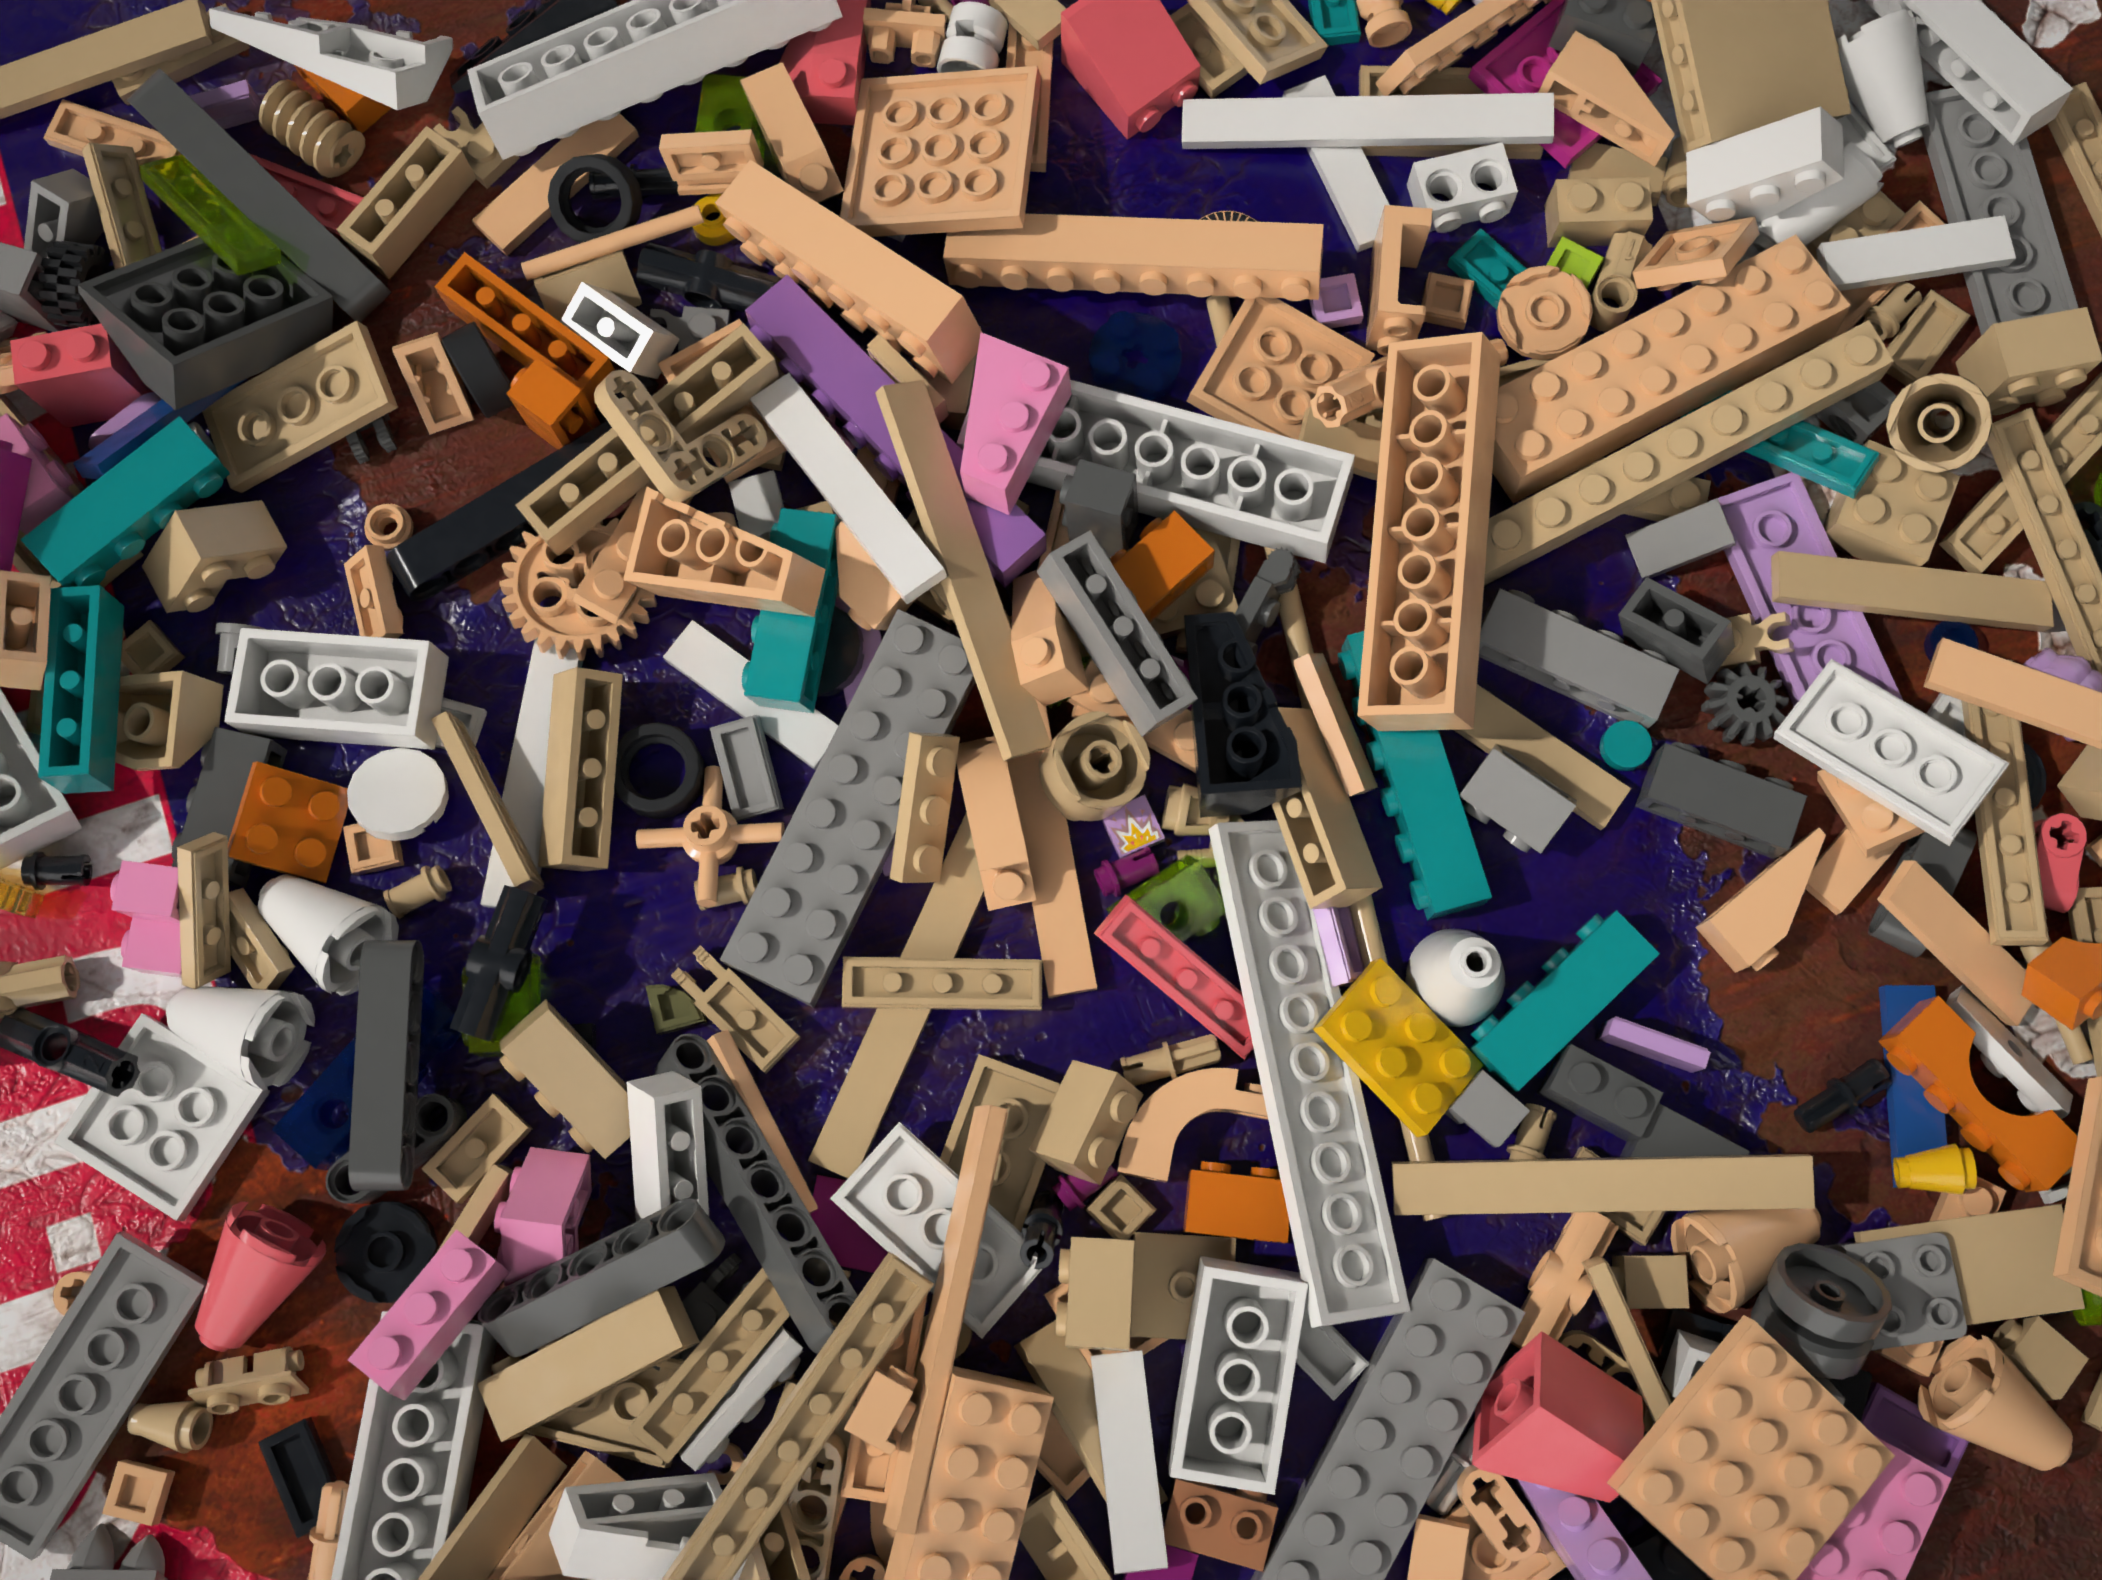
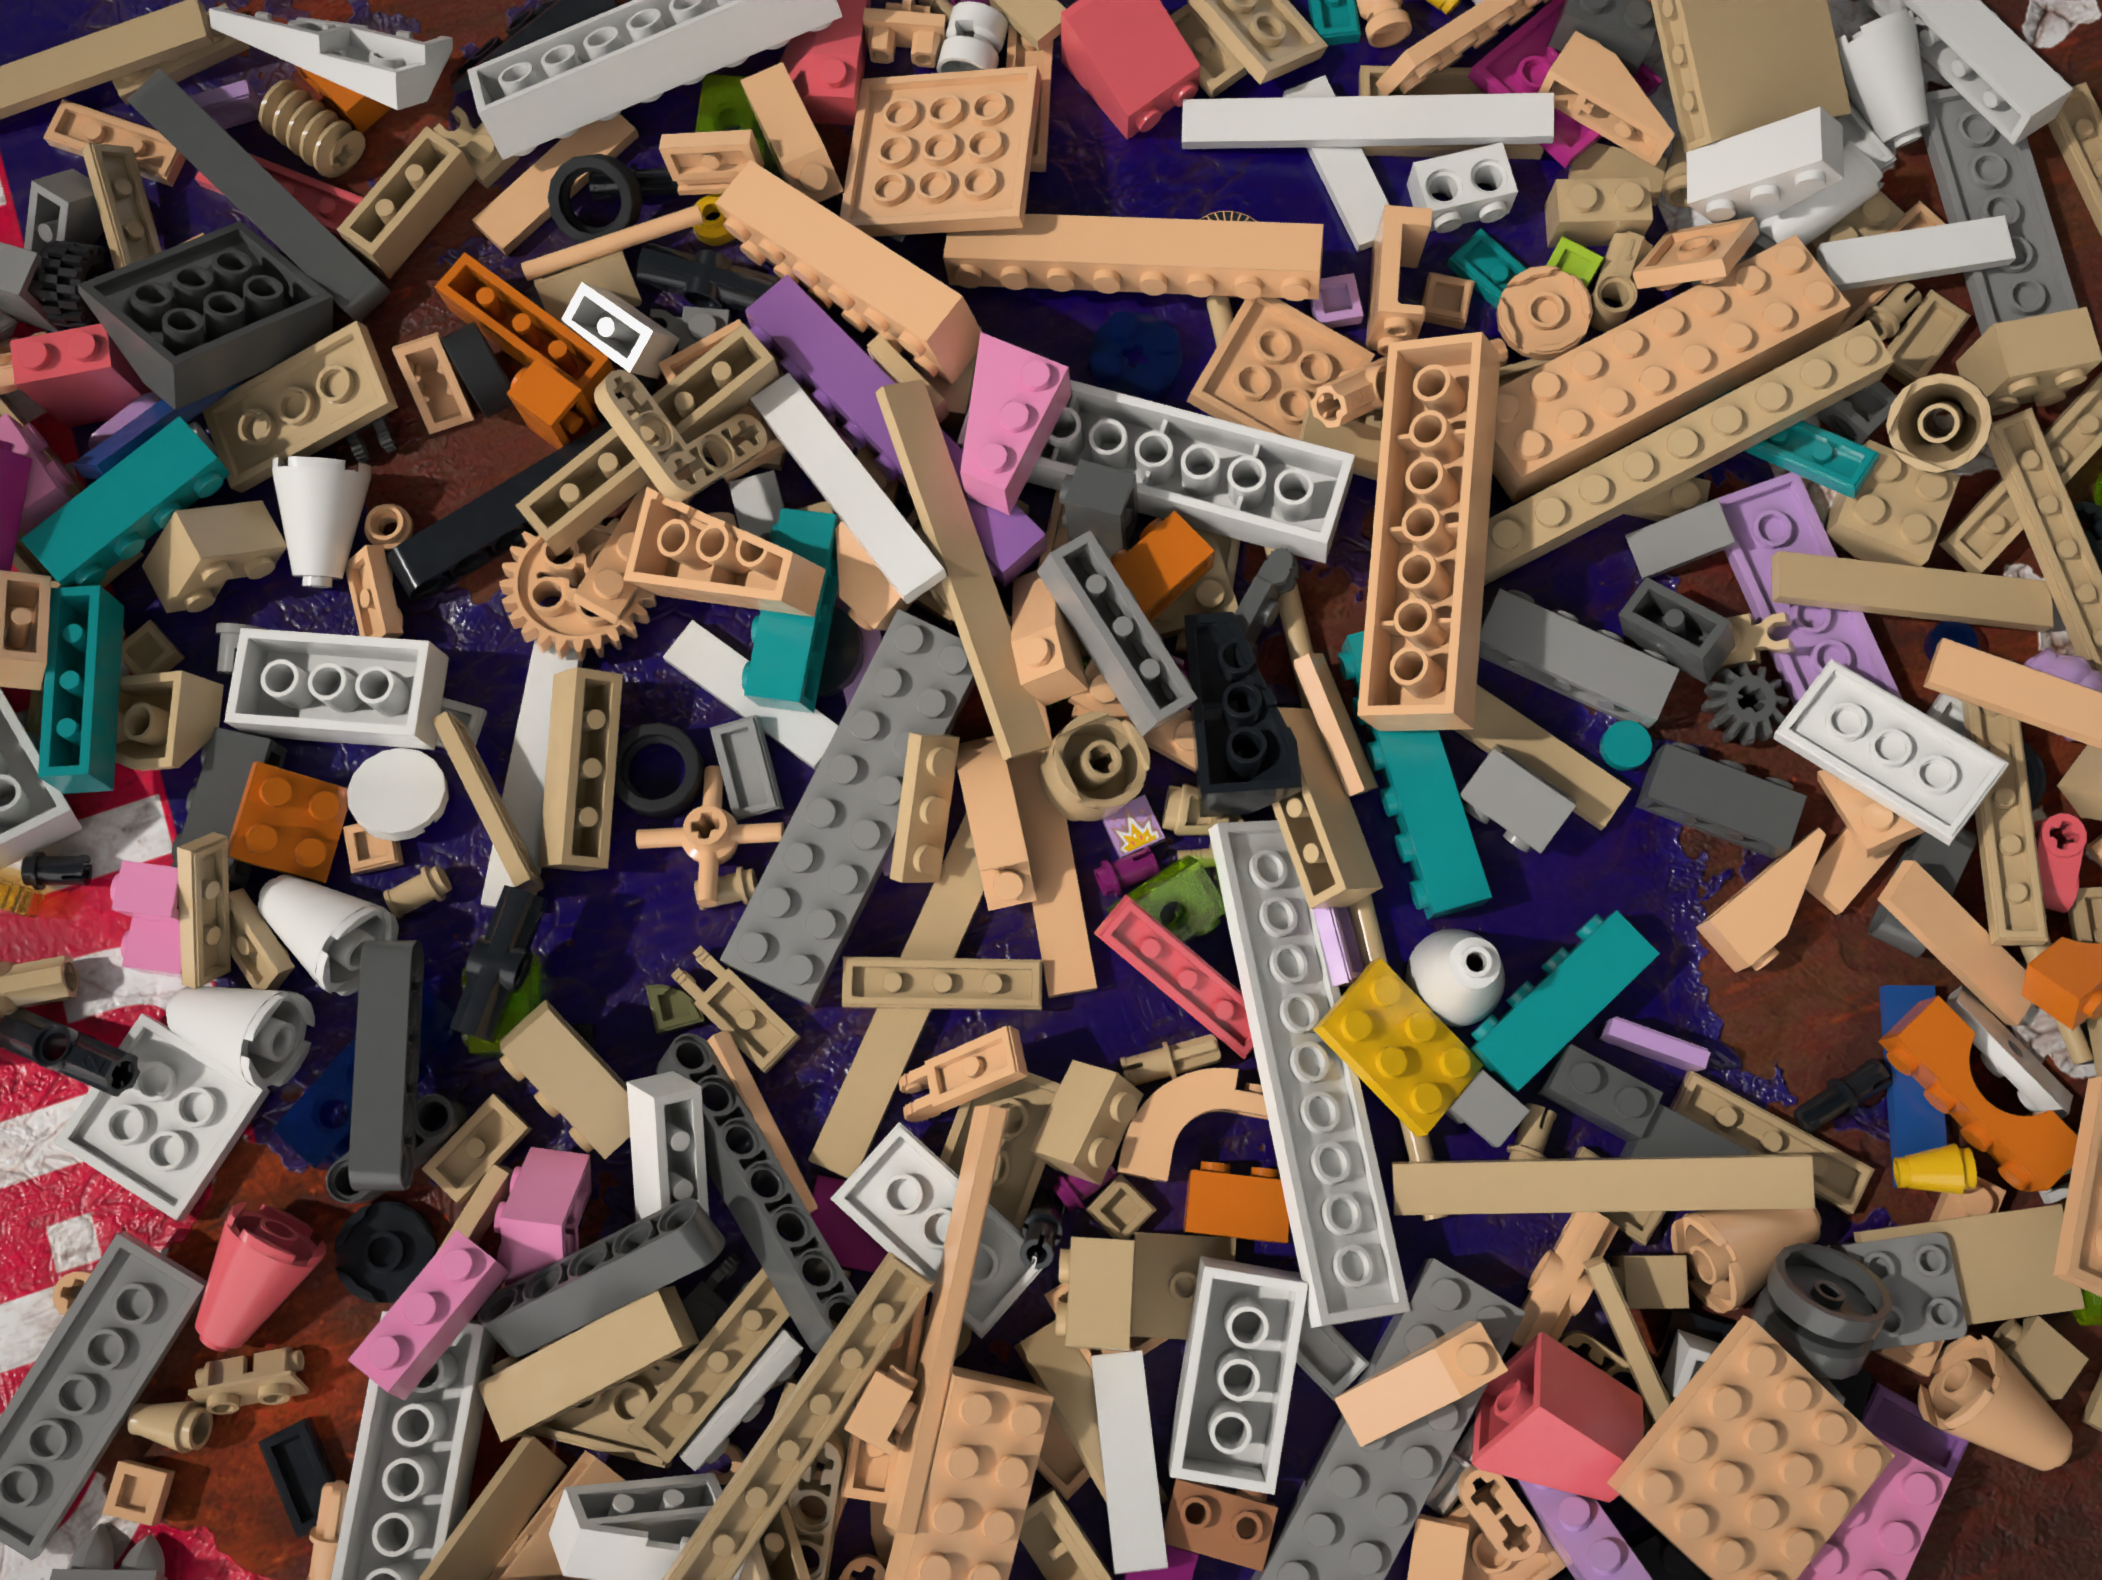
clear neon green tile [140,154,281,276] -> none
none -> white cone [272,456,372,588]
none -> light nougat hinge [898,1025,1028,1123]
none -> light nougat slope [1333,1320,1508,1447]
none -> tan tile [1669,1070,1874,1214]

